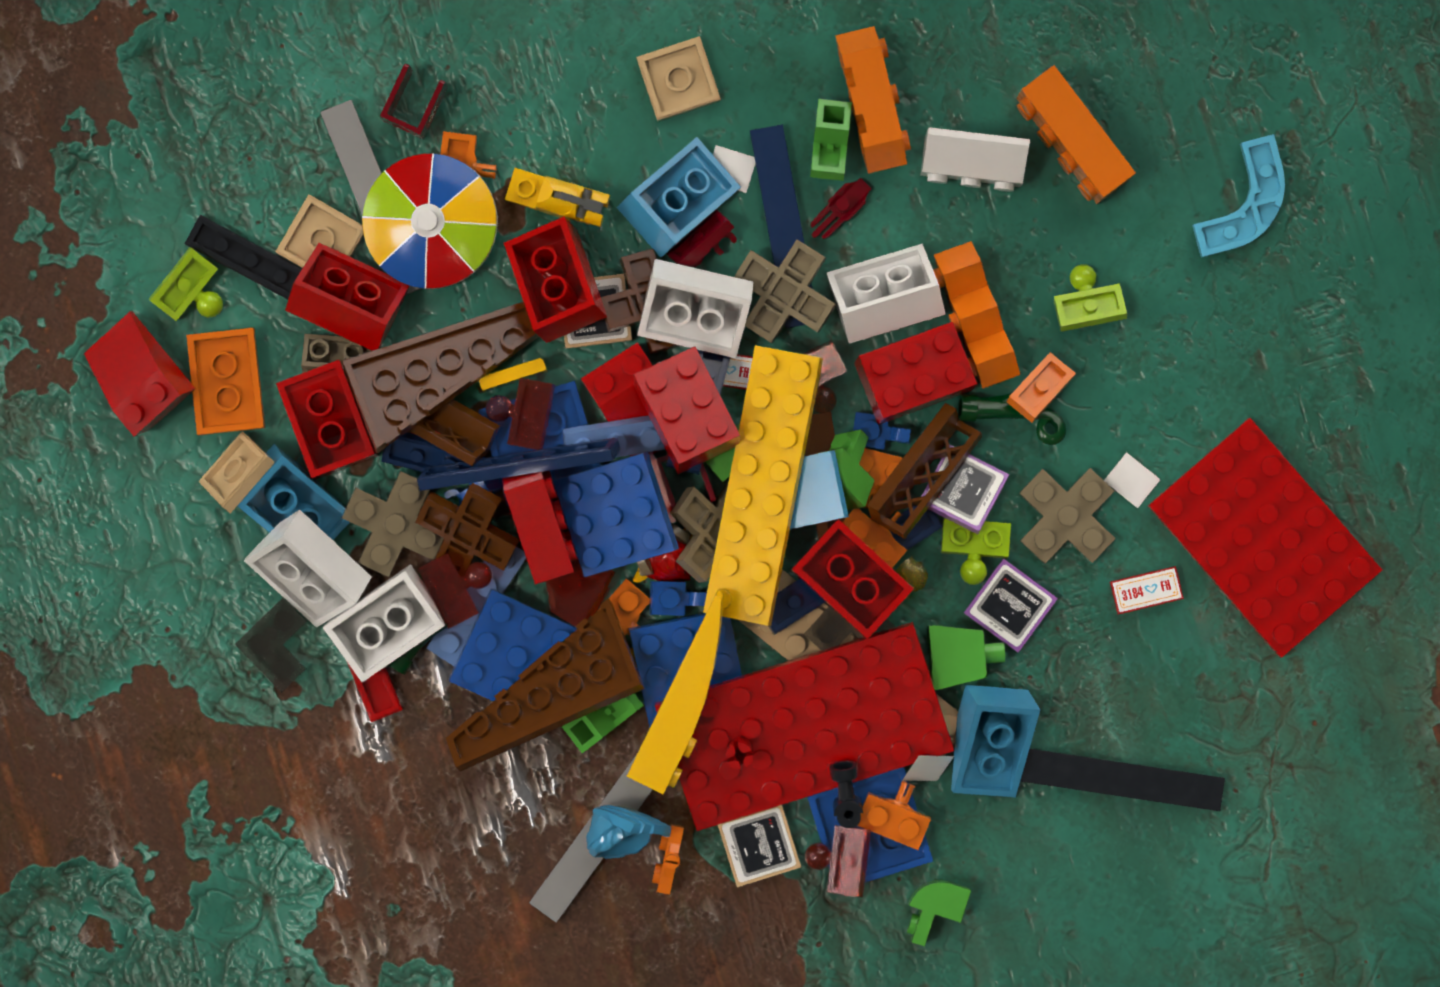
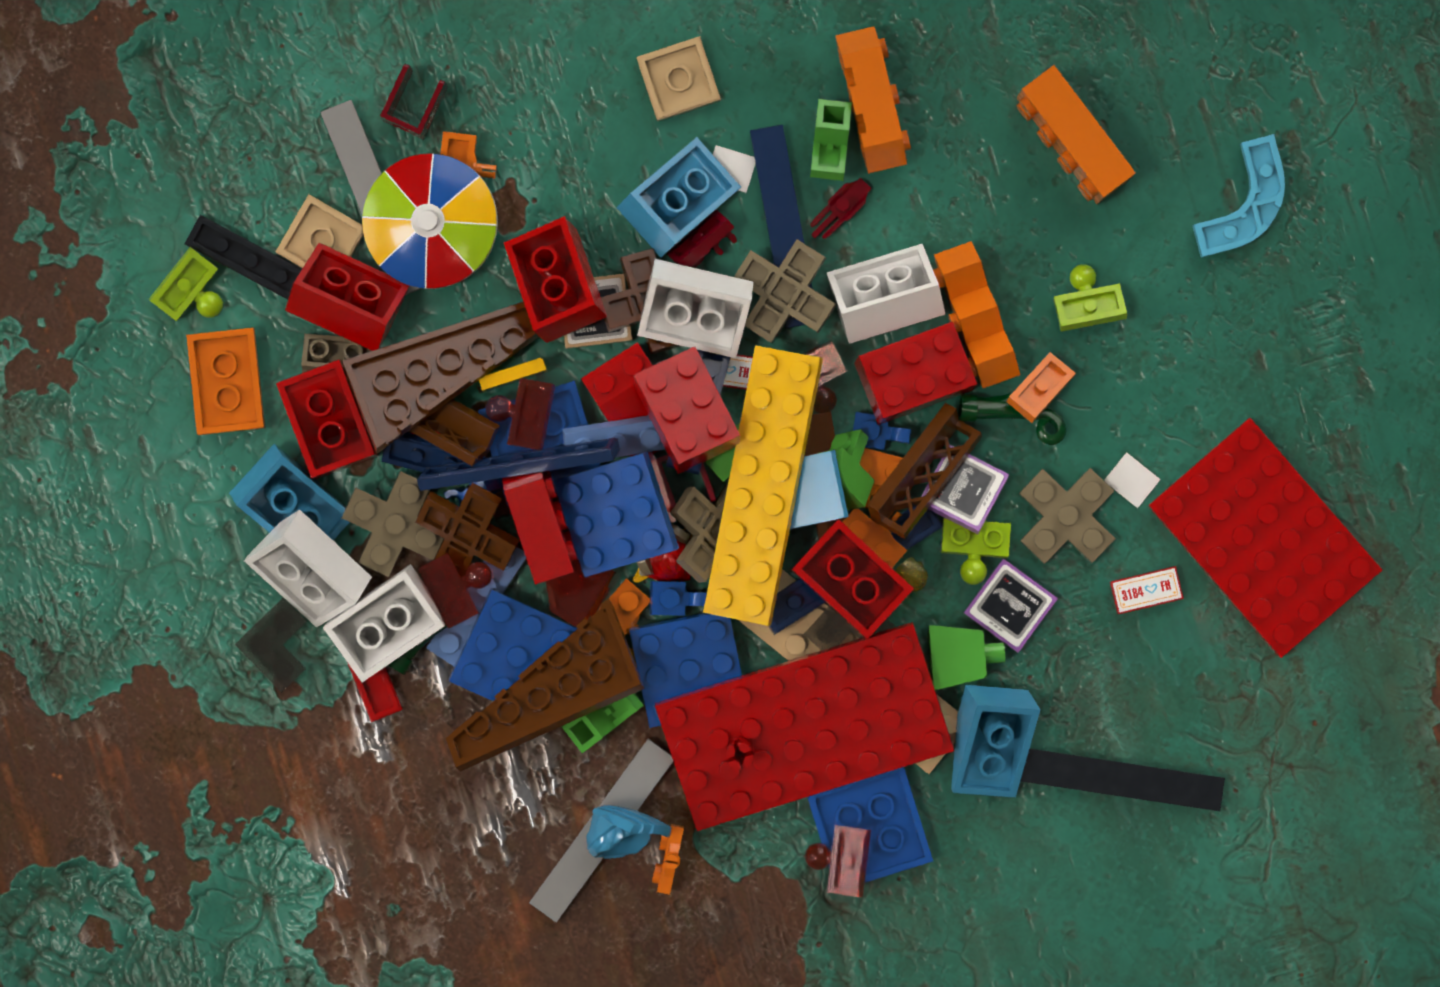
red slope [84,311,196,437] -> none
tan tile [199,431,275,514] -> none
yellow plate [505,168,610,228] -> none
yellow slope [626,590,724,794] -> none
tile [718,805,801,887] -> none
black leg [830,760,863,828] -> none
orange plate [857,781,931,850] -> none
white sticker [902,756,954,781] -> none
bright green brick [906,880,971,947] -> none
white slope [920,128,1030,192] -> none

